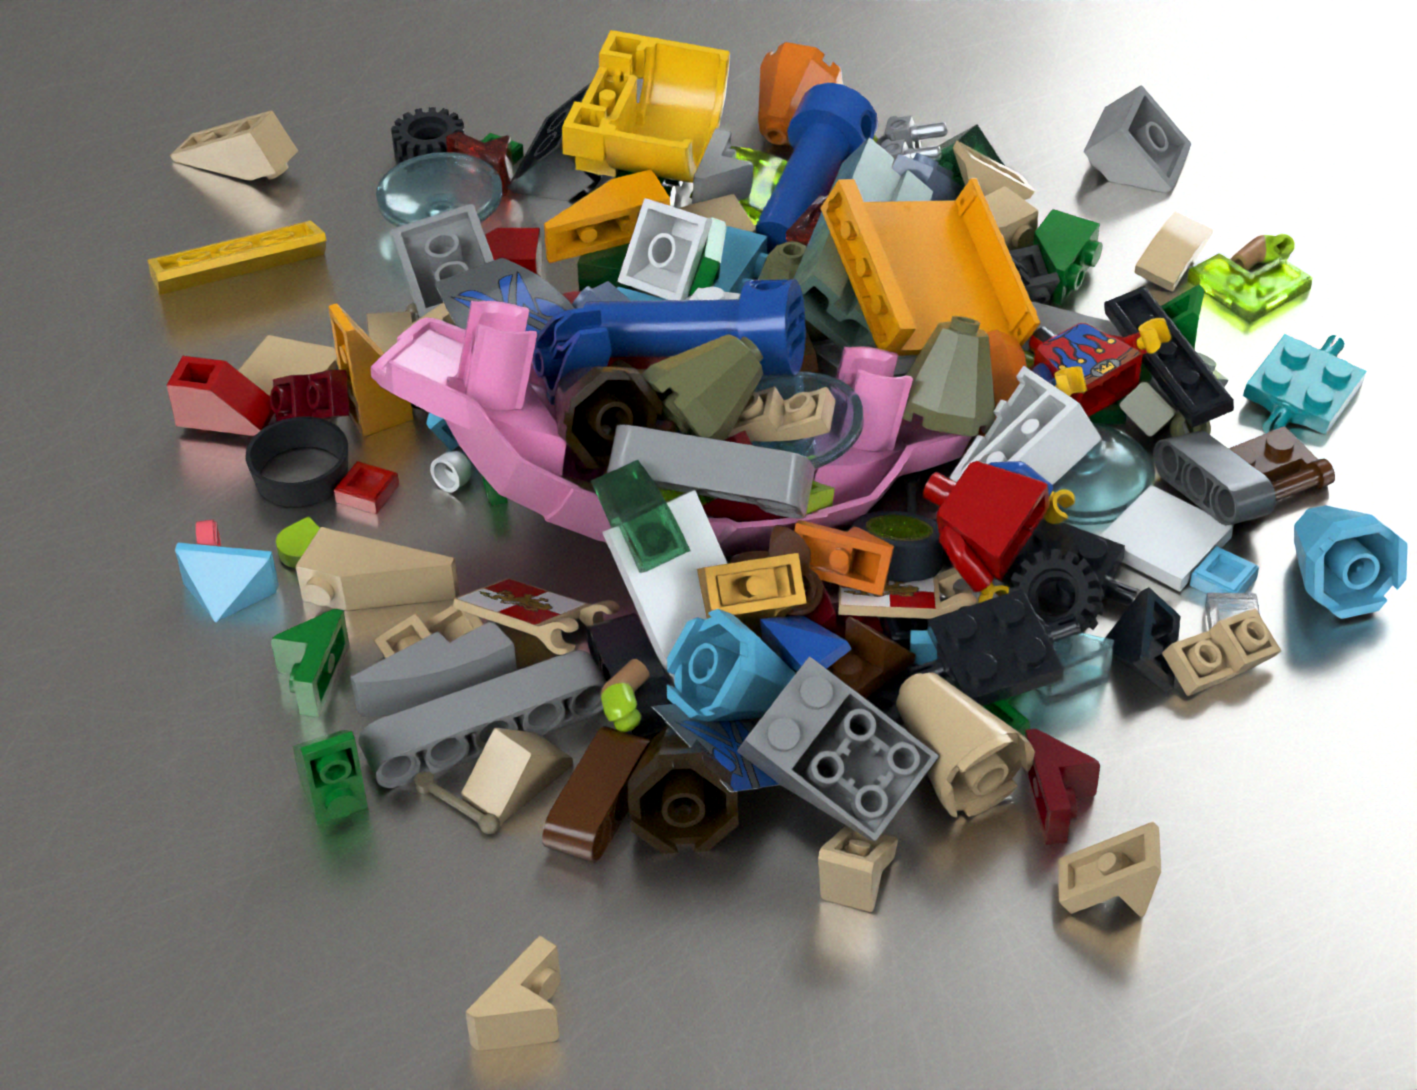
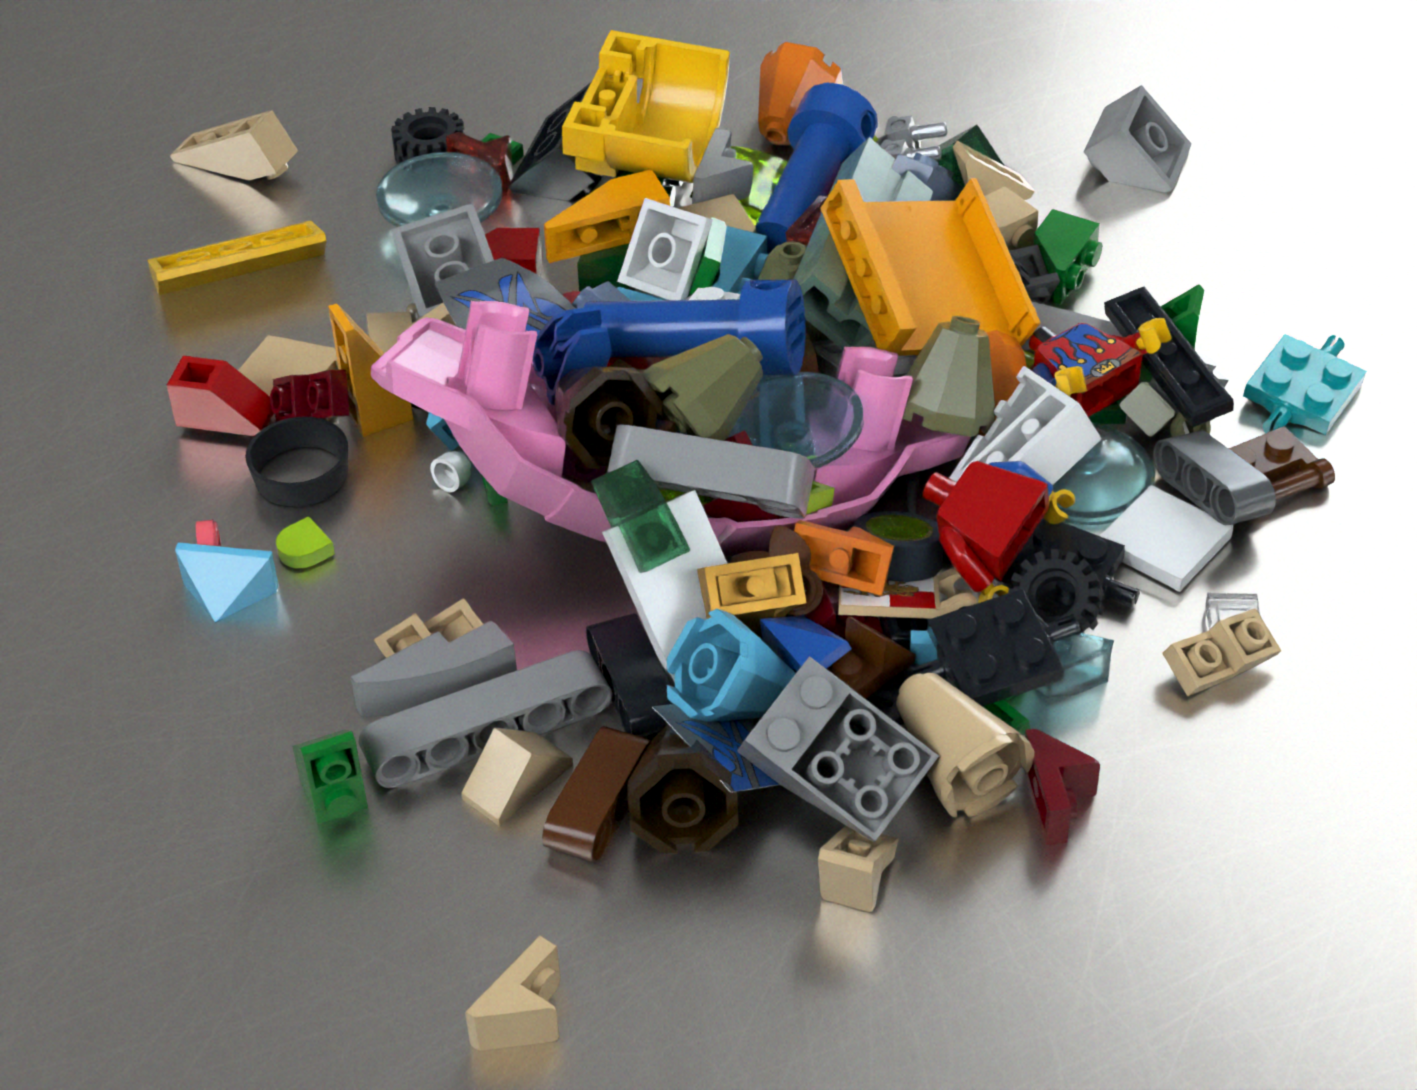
green slope [271,609,350,717] -> none
tan slope [296,527,460,611] -> none
red tile [334,461,399,515] -> none
dark tan hinge [414,771,500,834] -> none
flag [453,578,620,655] -> none
lime arm [600,659,650,732] -> none
tan slope [729,386,836,442] -> none
tan slope [1058,821,1161,917] -> none
black slope [1098,587,1181,692] -> none
tan slope [1134,211,1213,292] -> none
clear neon green tile [1187,253,1313,324] -> none
medium azure tile [1190,546,1259,606] -> none
arm [1230,233,1295,273] -> none
medium azure cone [1294,505,1408,619] -> none

